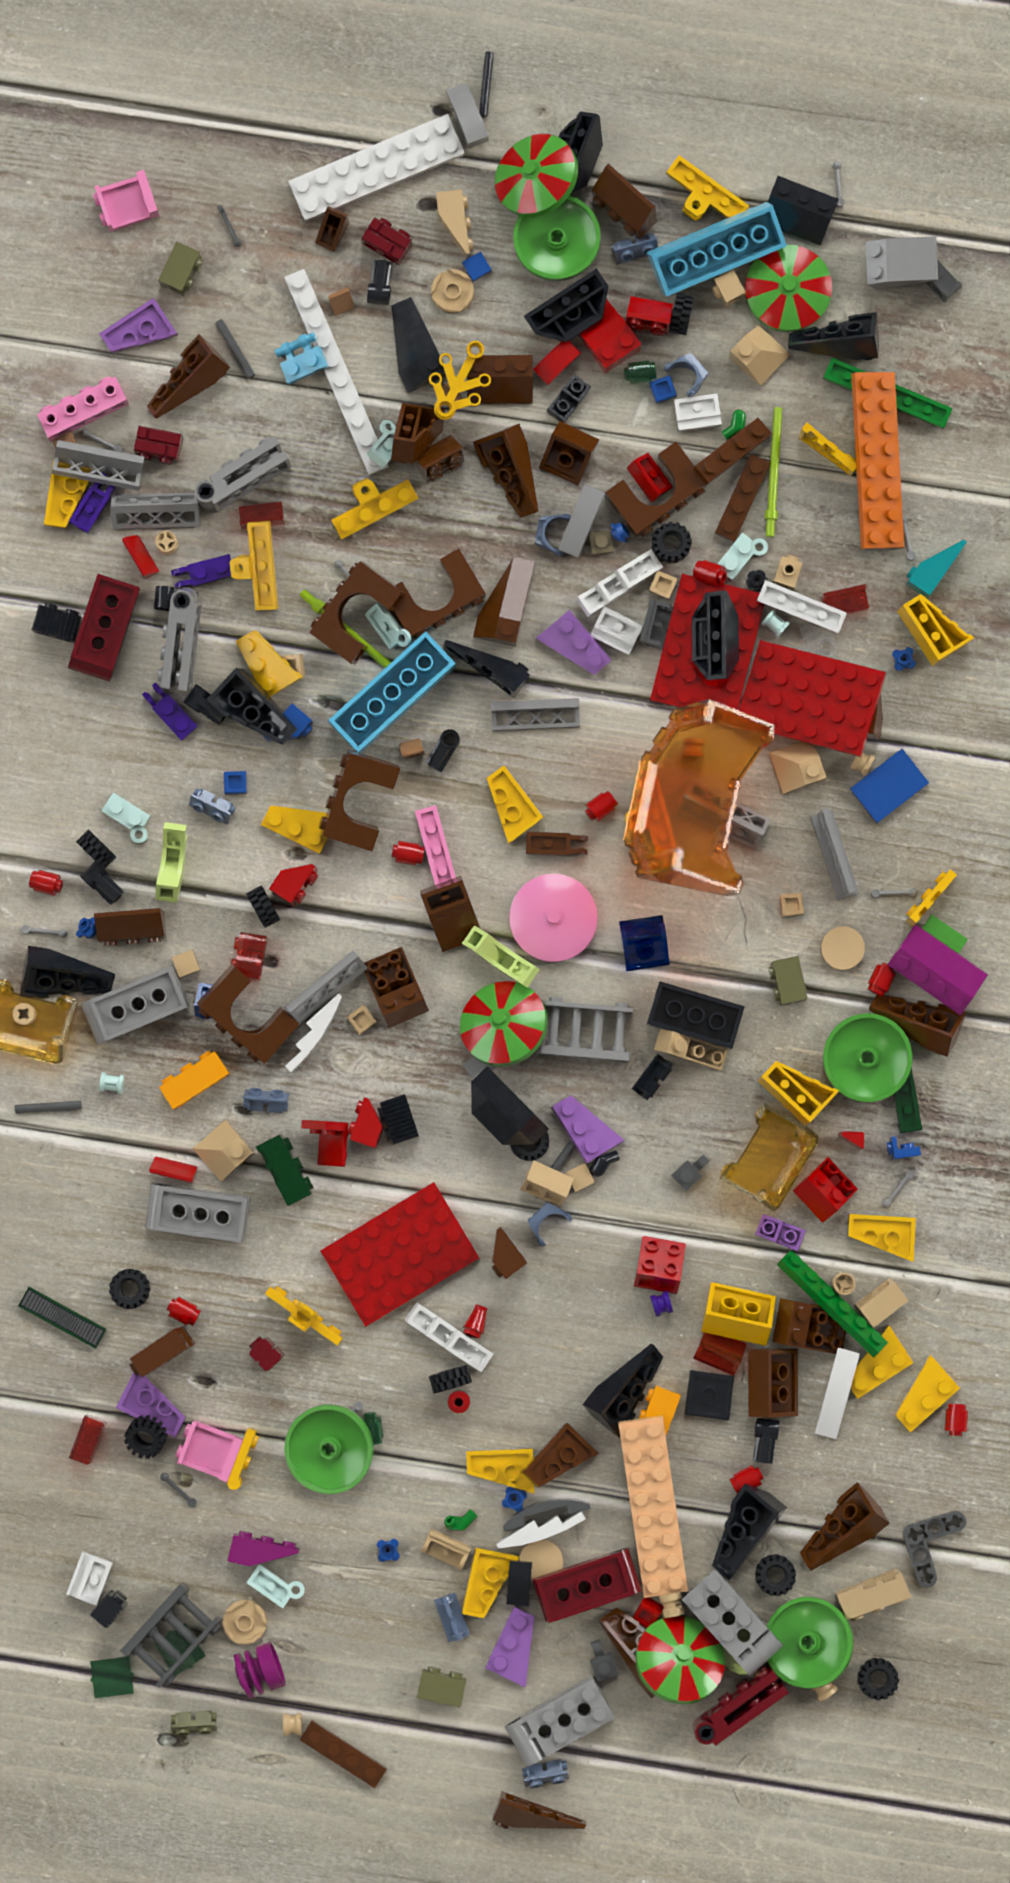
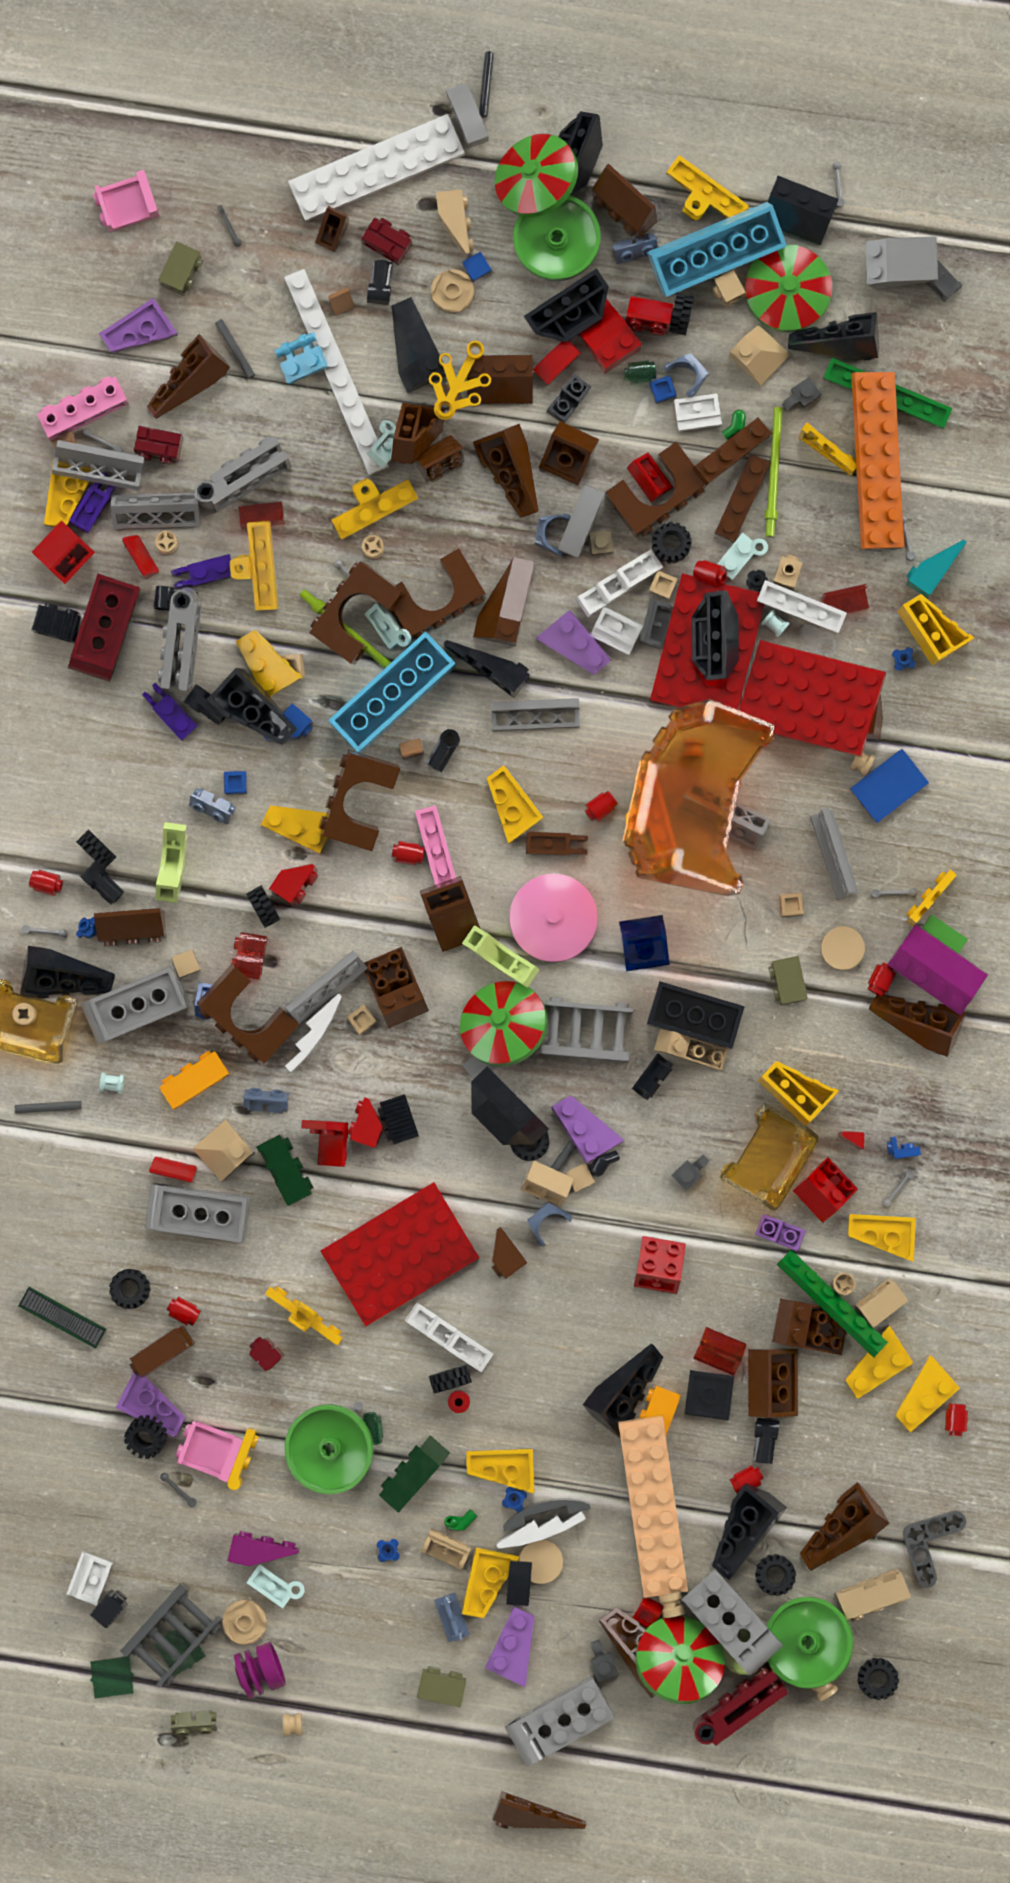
clear red brick [69,1414,107,1465] -> none
light aqua hinge [102,793,151,844] -> none
reddish brown plate [299,1720,387,1788] -> none
red cone [463,1304,488,1339] -> none
reddish brown wing [522,1423,599,1487] -> none
sand blue hinge [522,1759,569,1788] -> none
dark red hinge [532,1548,642,1623] -> none
blue plate [611,522,630,543] -> none
dark purple wheel [650,1291,673,1317] -> none
yellow slope [701,1282,776,1346] -> none
tan slope [769,742,827,794] -> none
white slope [815,1348,860,1439] -> none
bright green dish [823,1013,912,1102] -> none
dark green tile [893,1066,923,1134] -> none
none -> red slope [32,520,95,584]
none -> tan wheel [362,535,384,560]
none -> dark green wedge [379,1435,450,1513]
none -> dark grey plate [782,377,822,411]

